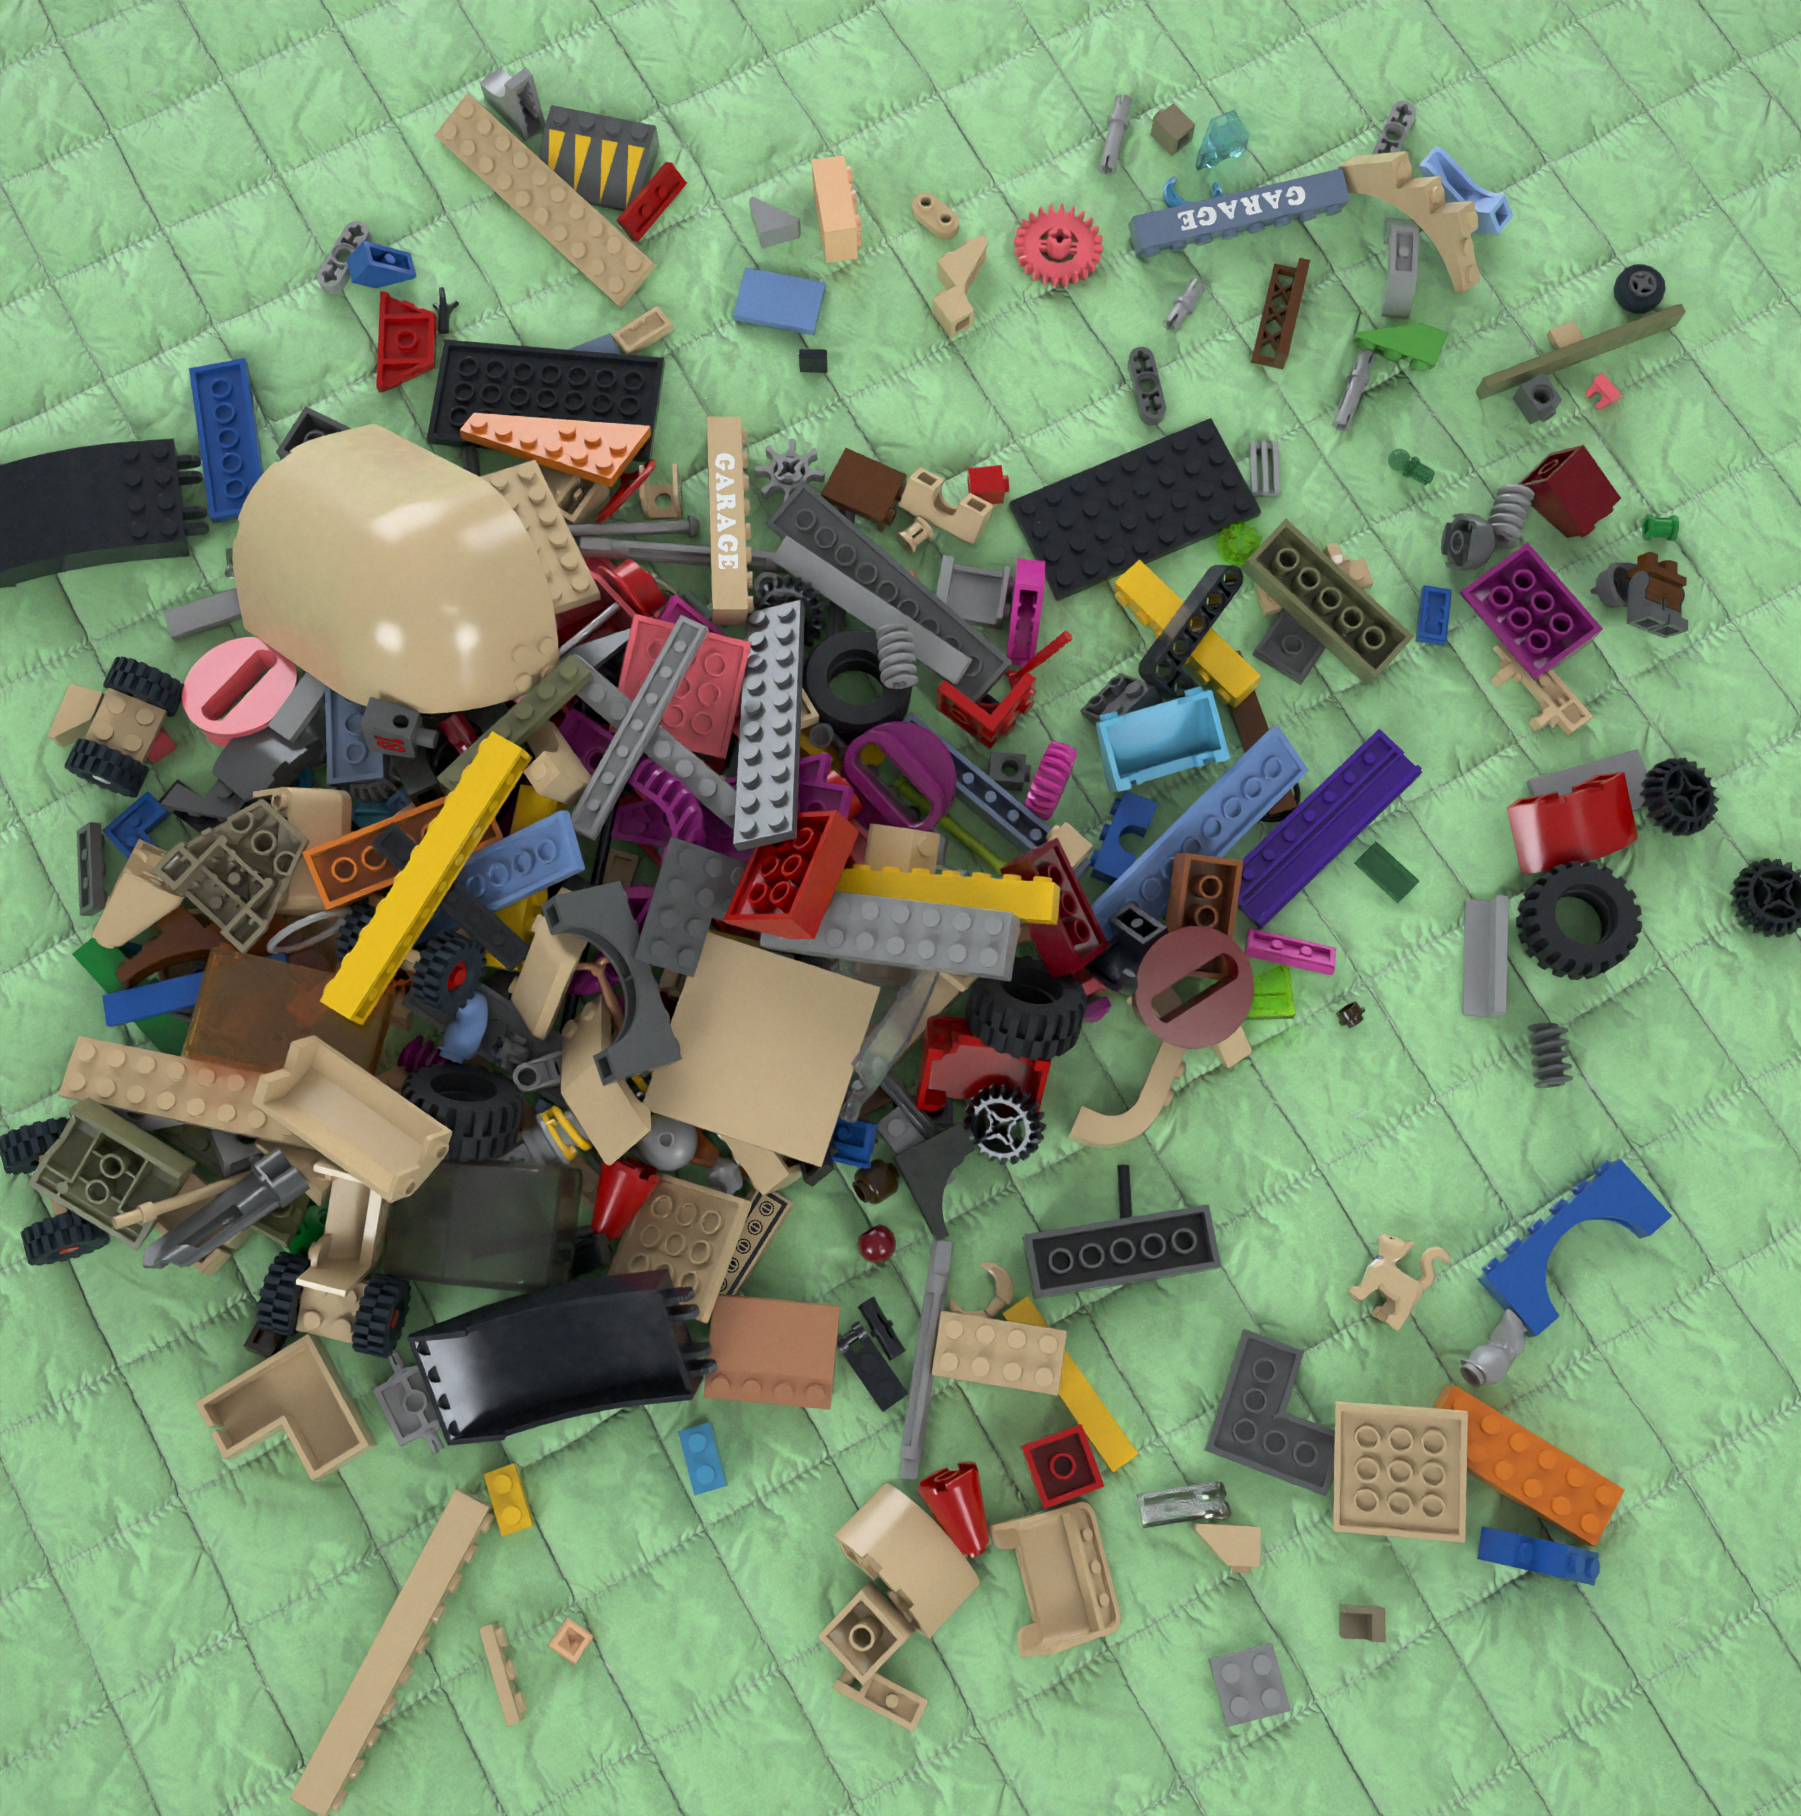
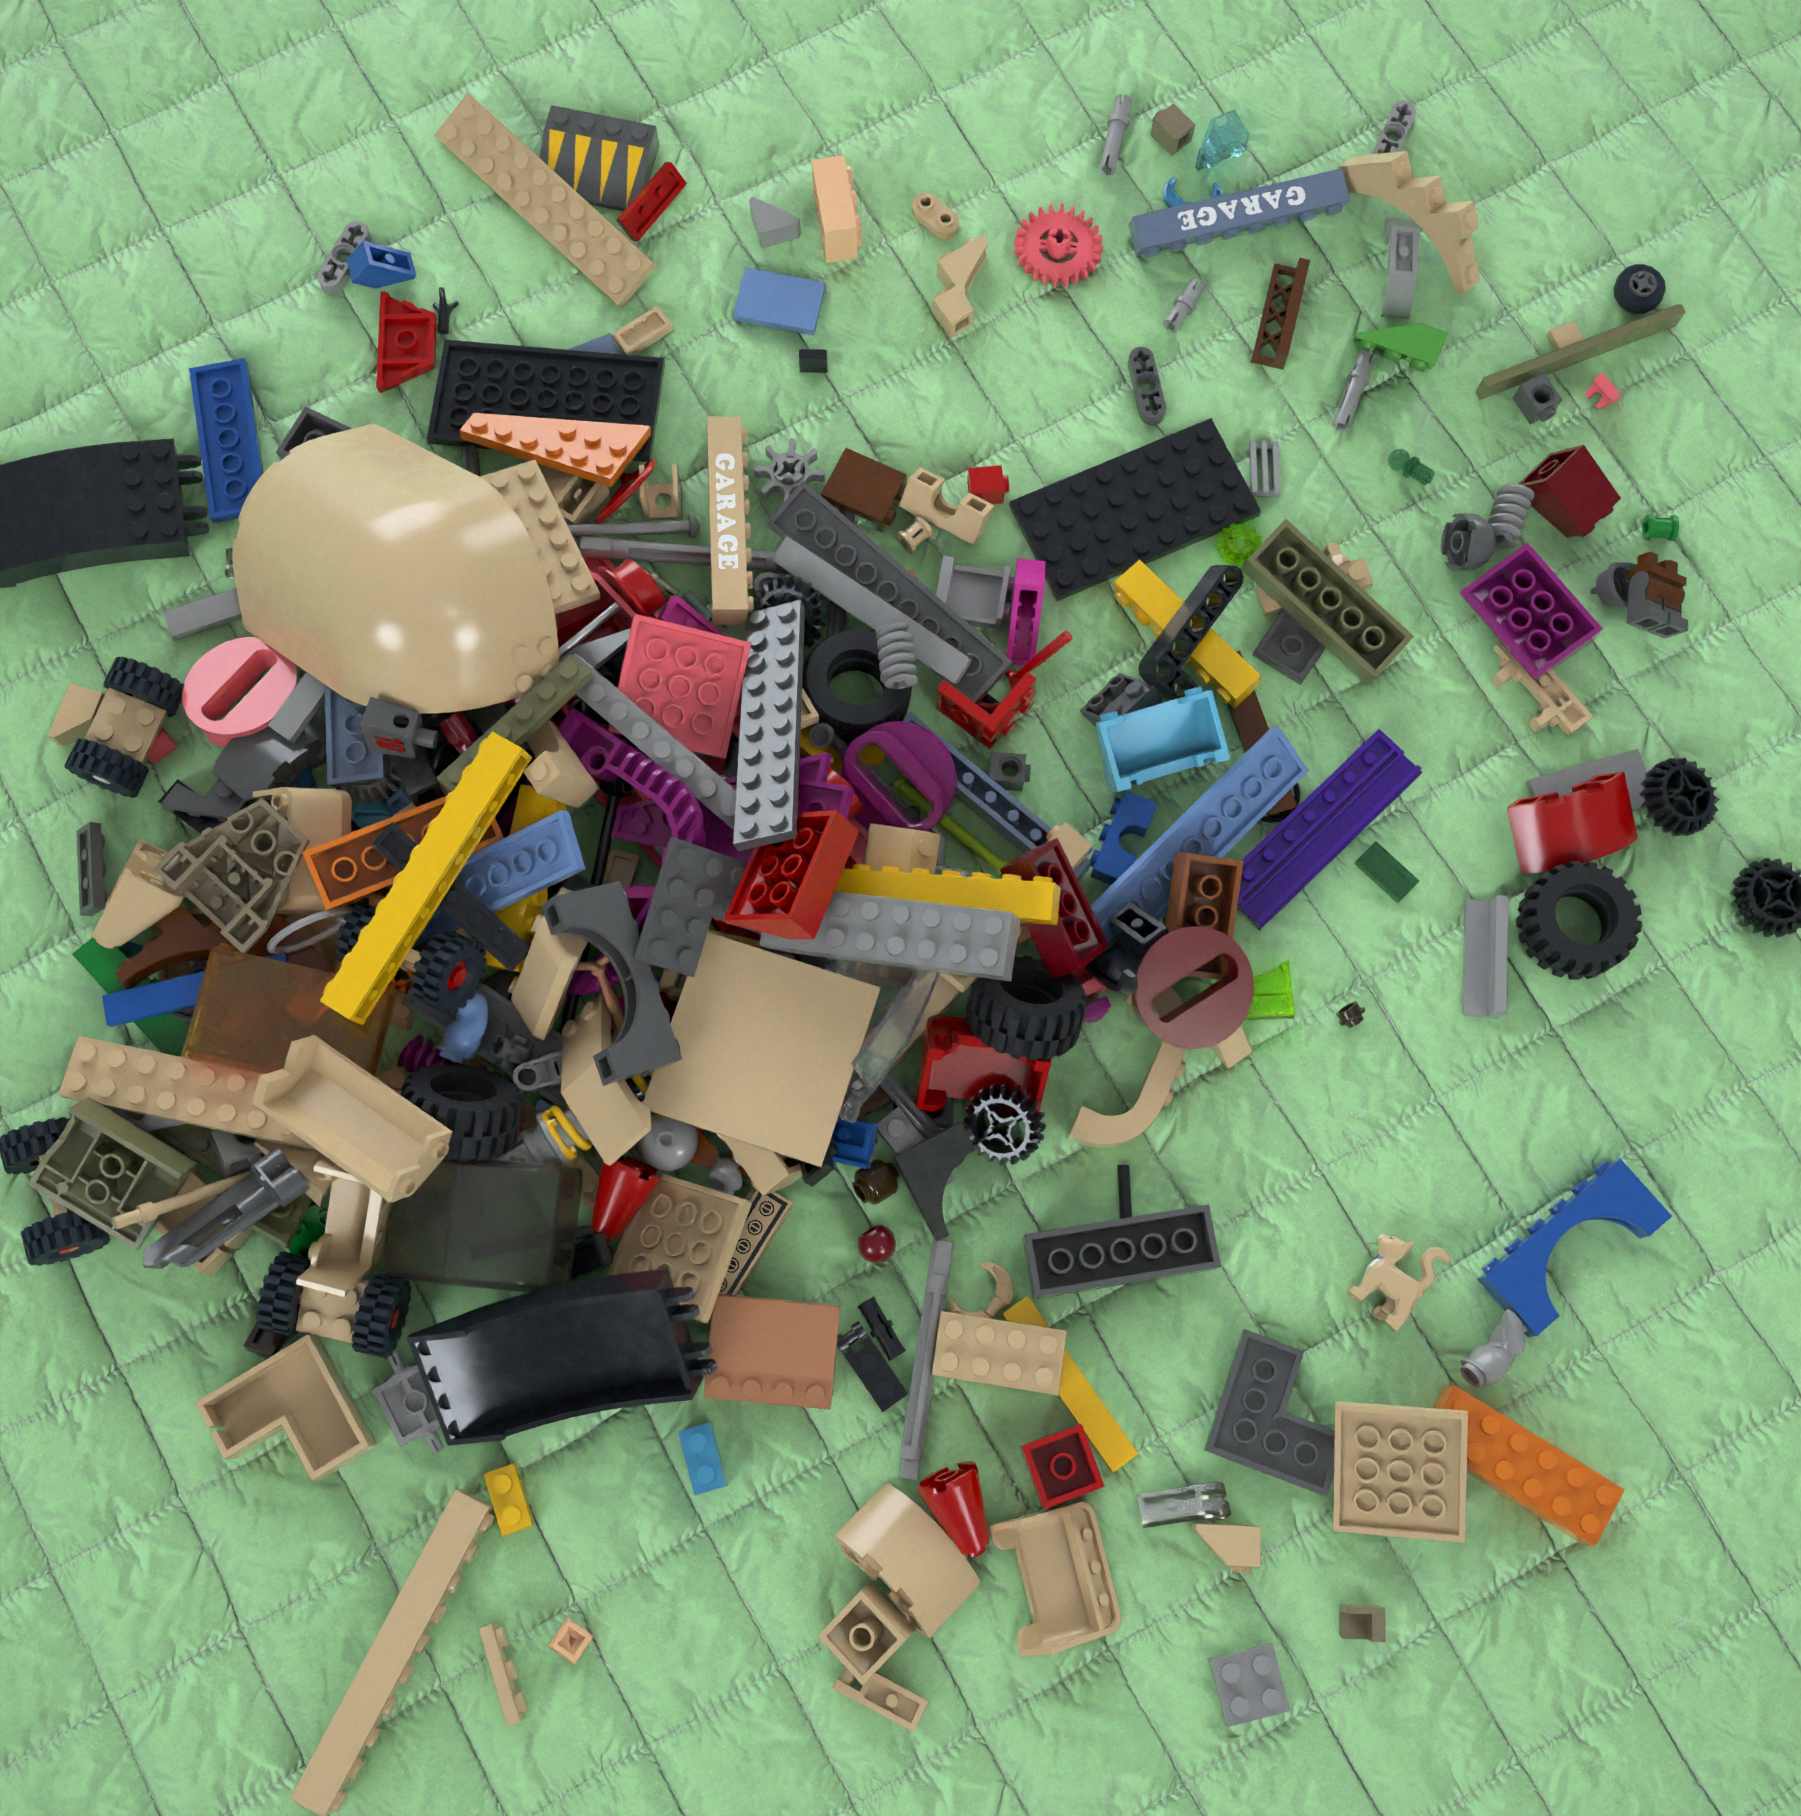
blue plate [102,791,170,859] -> none
light grey arch [480,67,545,141] -> none
light grey tile [570,615,709,841] -> none
dark pink gear [1024,741,1077,820] -> none
dark pink tile [1244,928,1336,975] -> none
blue plate [1415,585,1452,646] -> none
light blue arch [1419,147,1513,235] -> none
blue arch [1477,1526,1600,1586] -> none
dark grey piece [1528,1023,1573,1088] -> none

